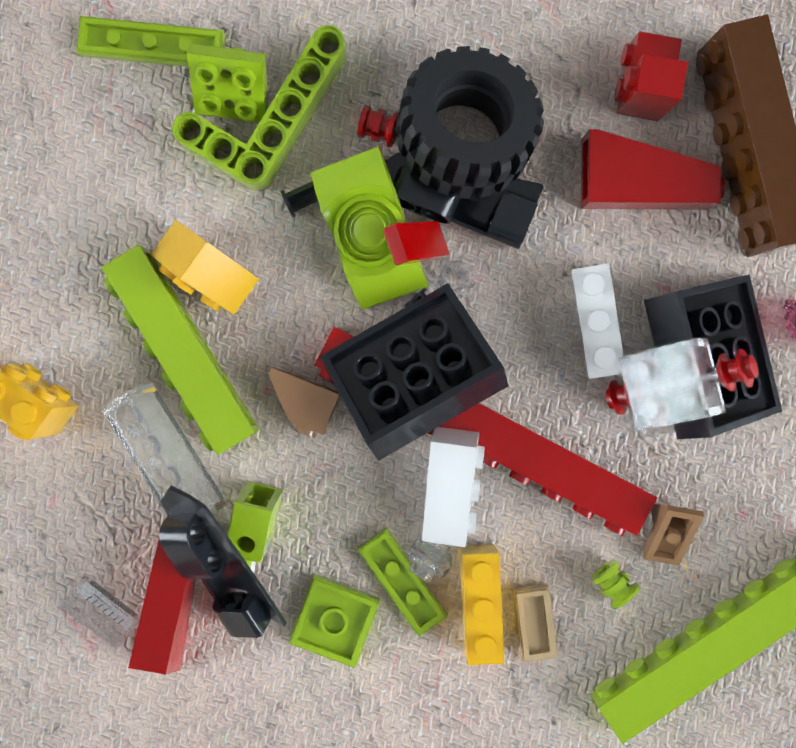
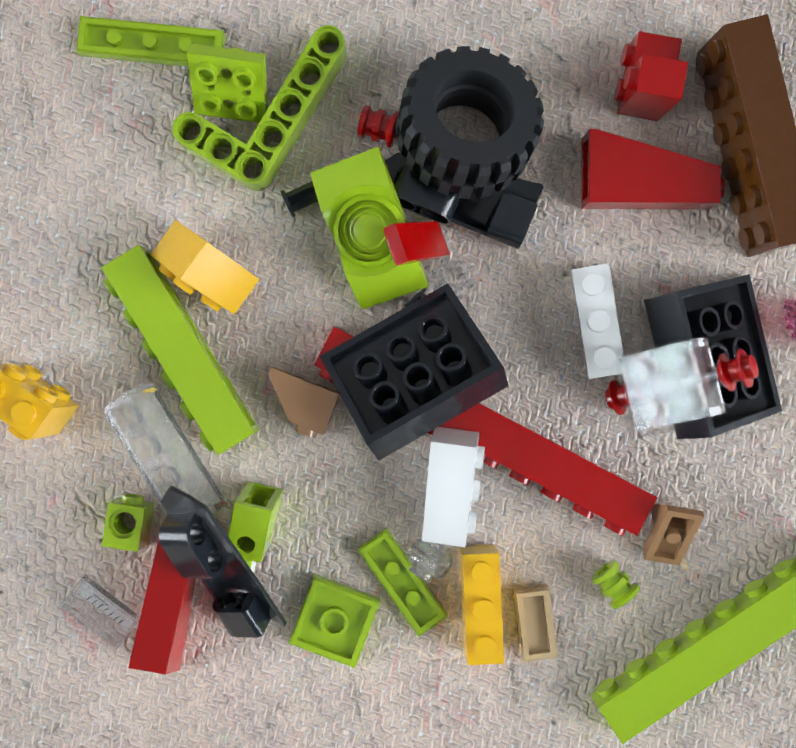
none -> lime brick [101,493,154,552]

